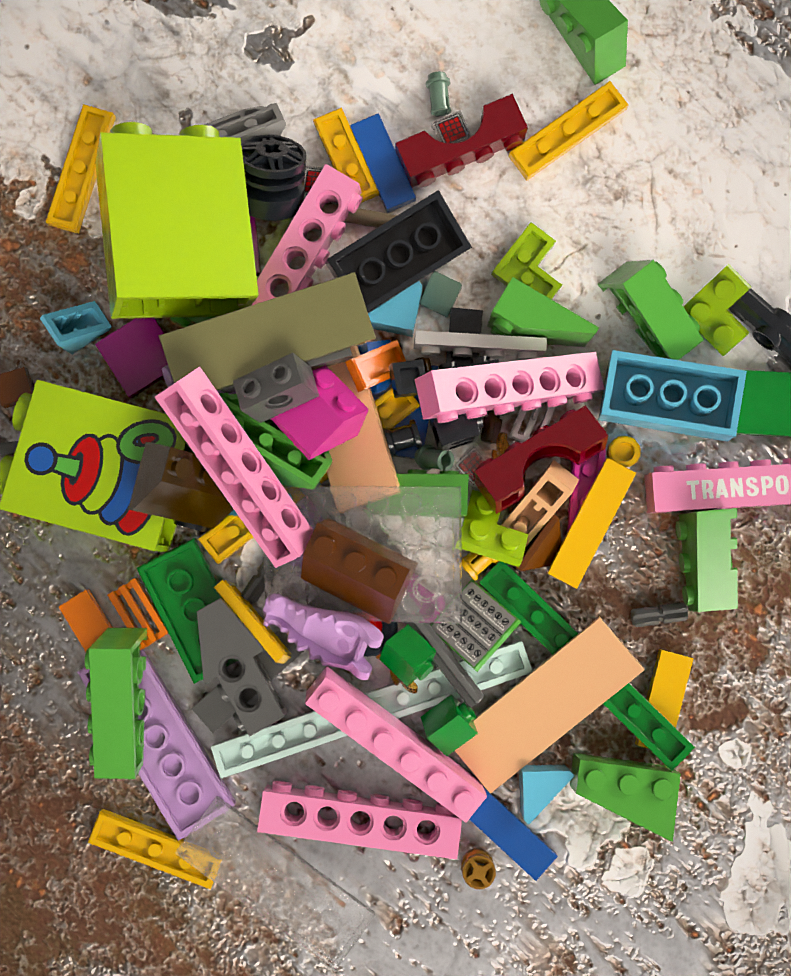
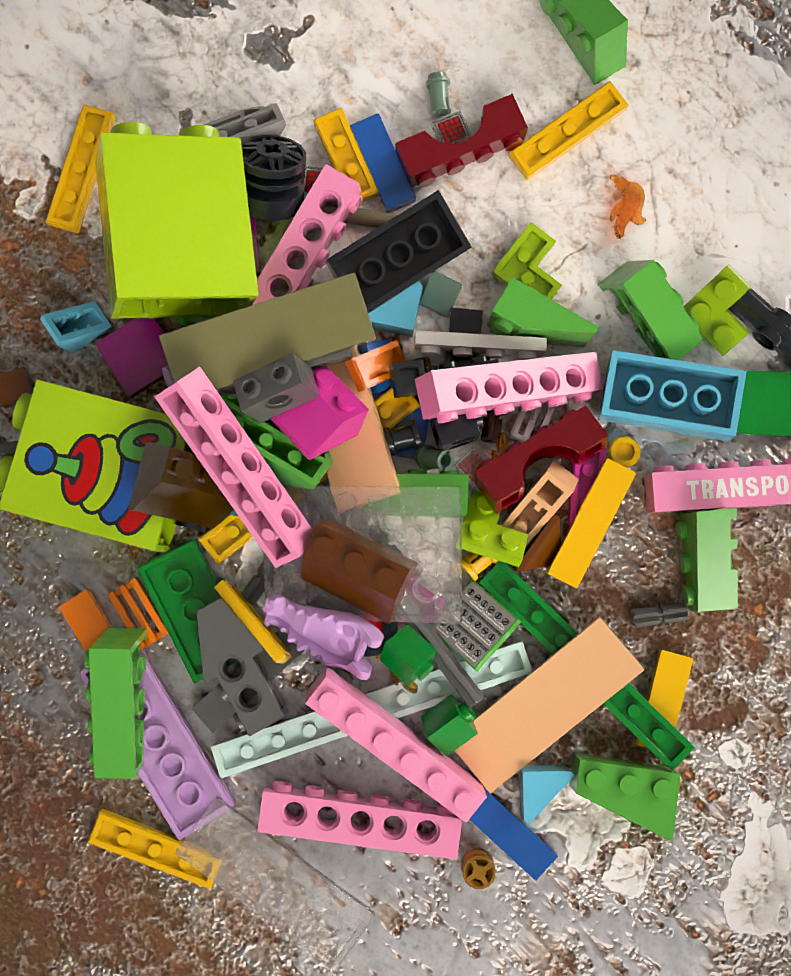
none -> clear orange piece [610,174,646,239]

